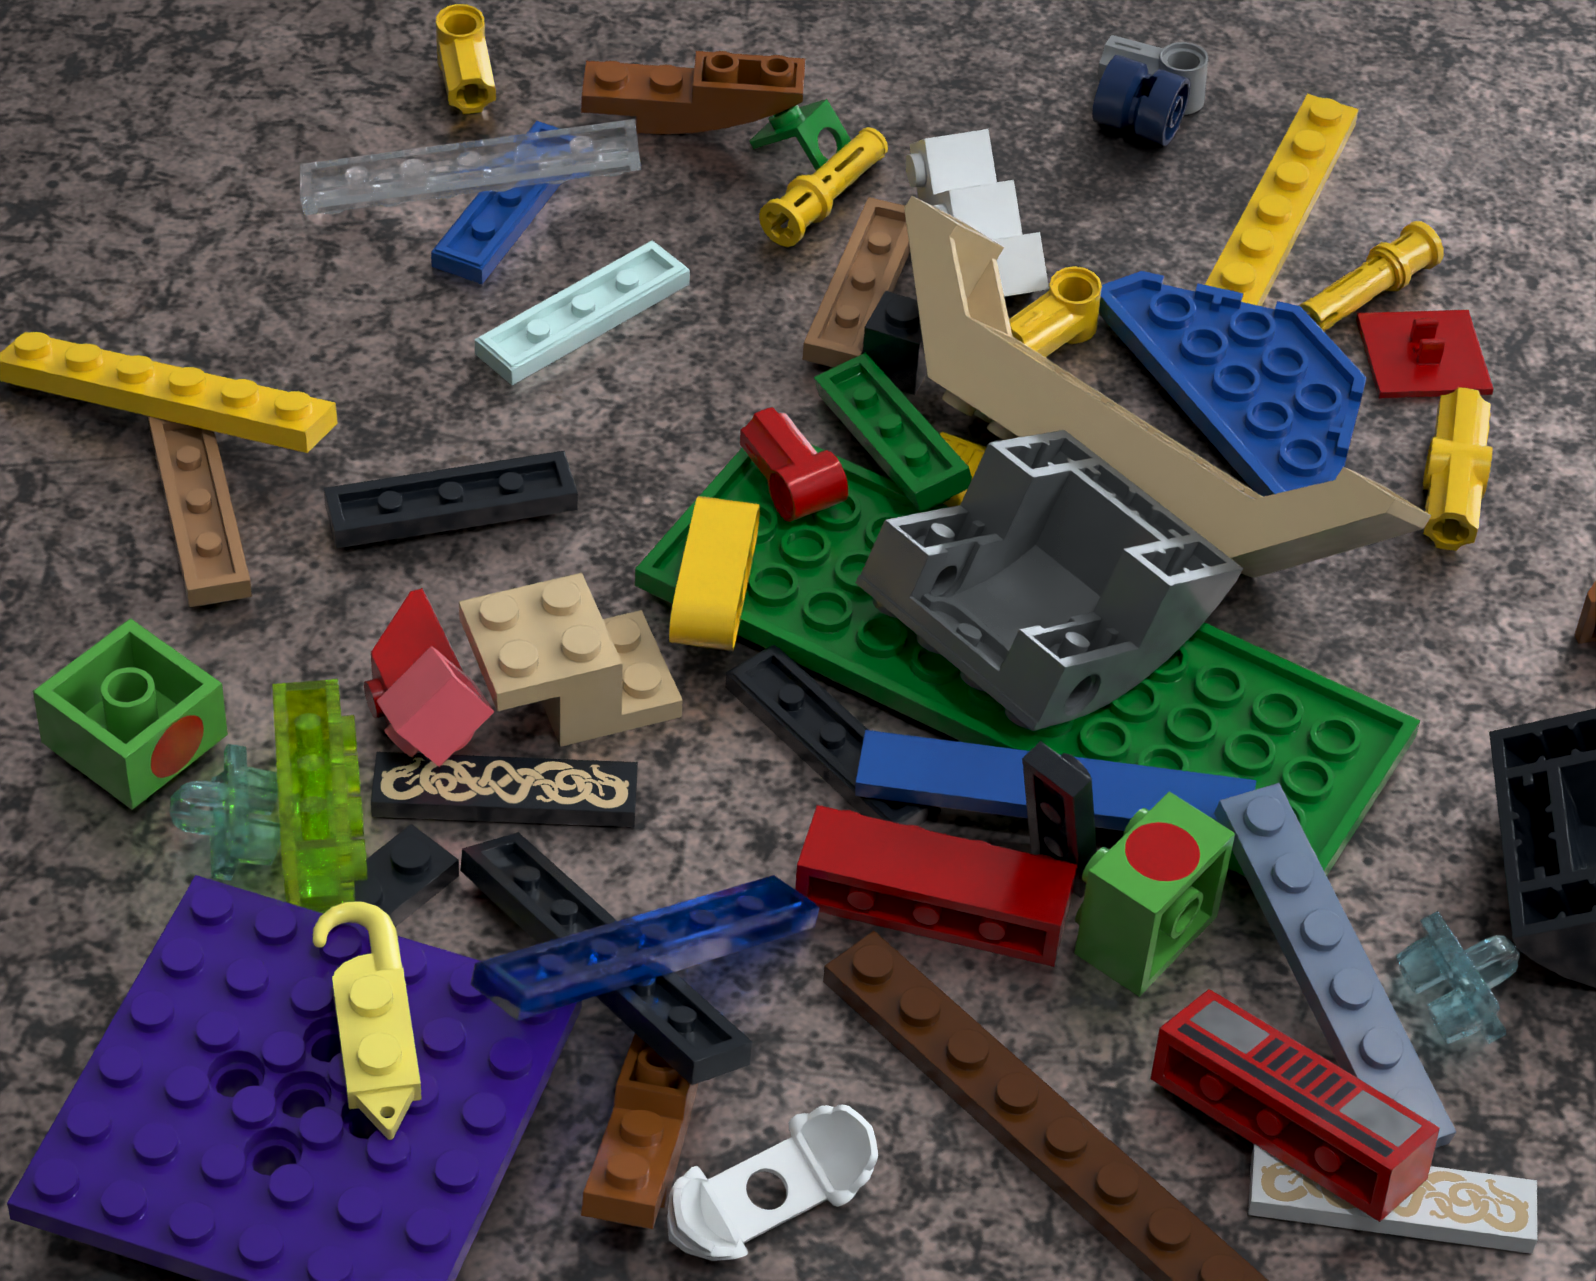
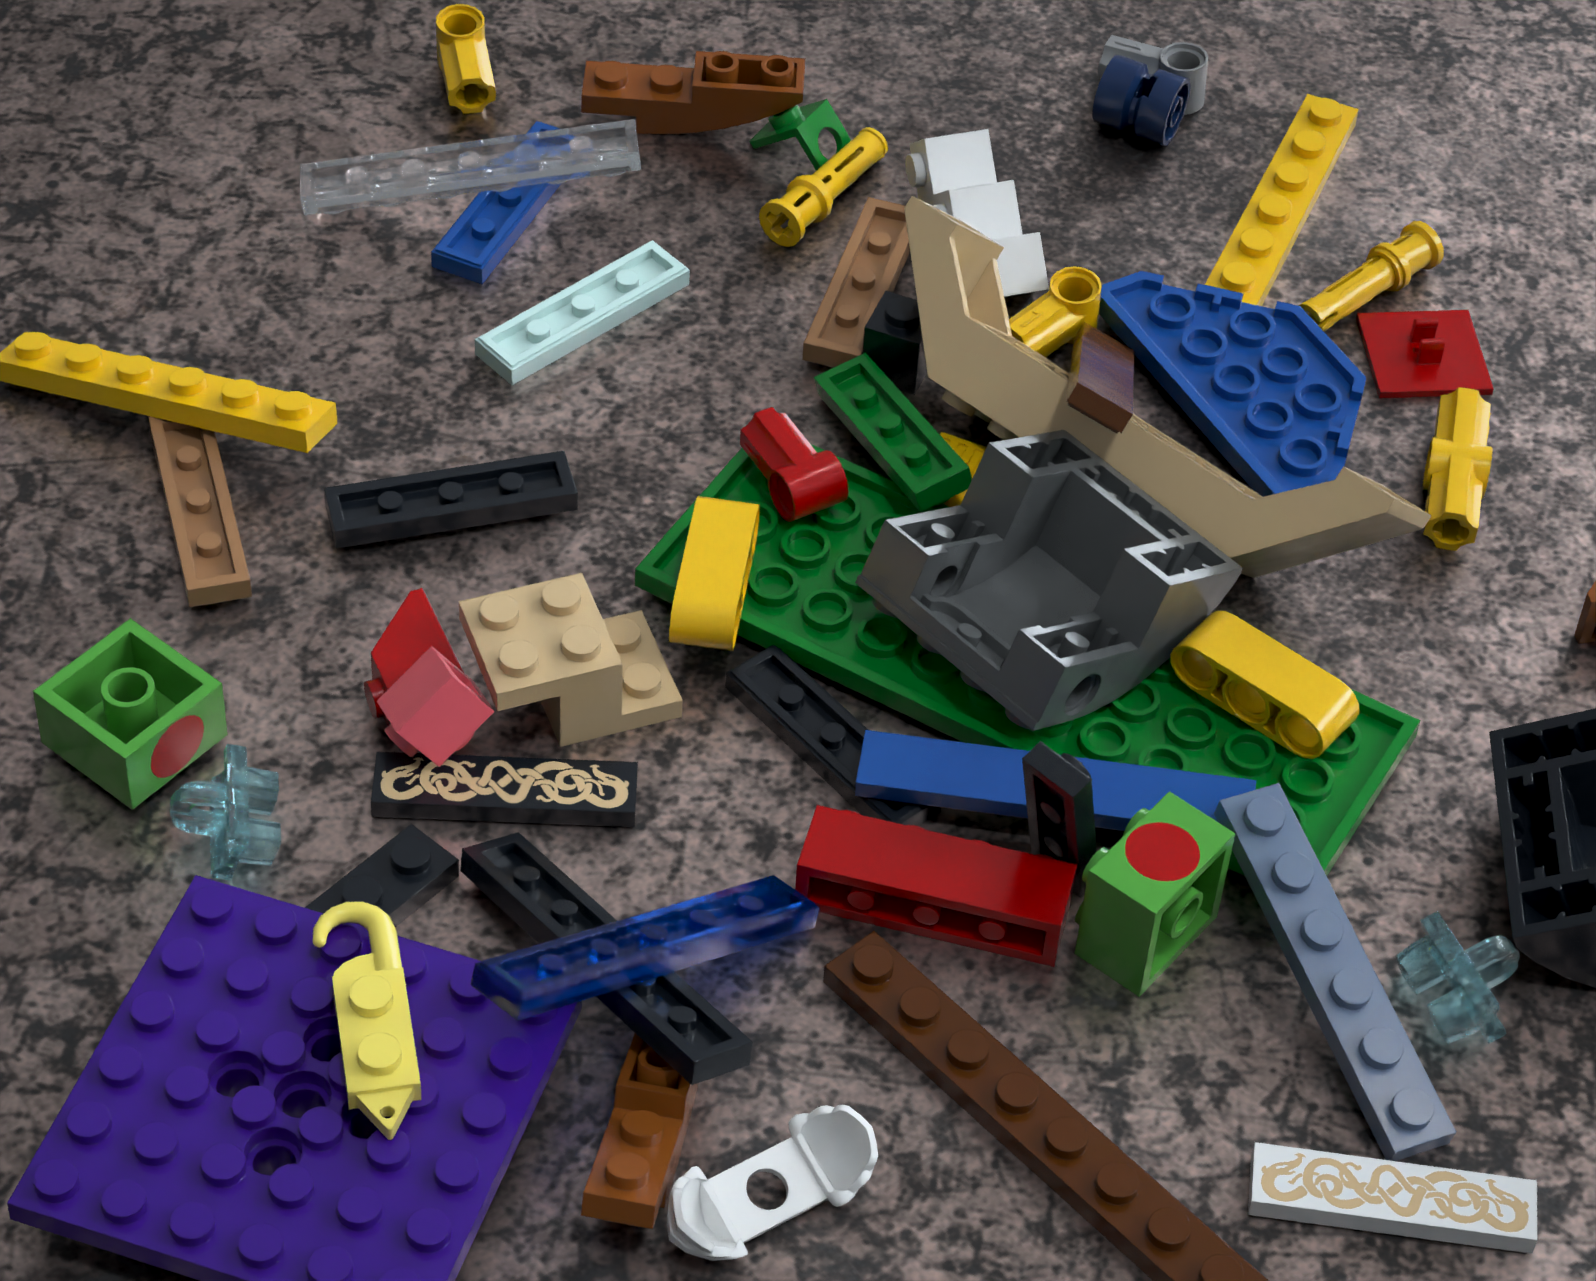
clear neon green brick [272,679,368,913] -> none
red brick [1150,989,1440,1222] -> none
none -> reddish brown tile [1066,322,1134,433]
none -> yellow beam [1170,611,1359,759]

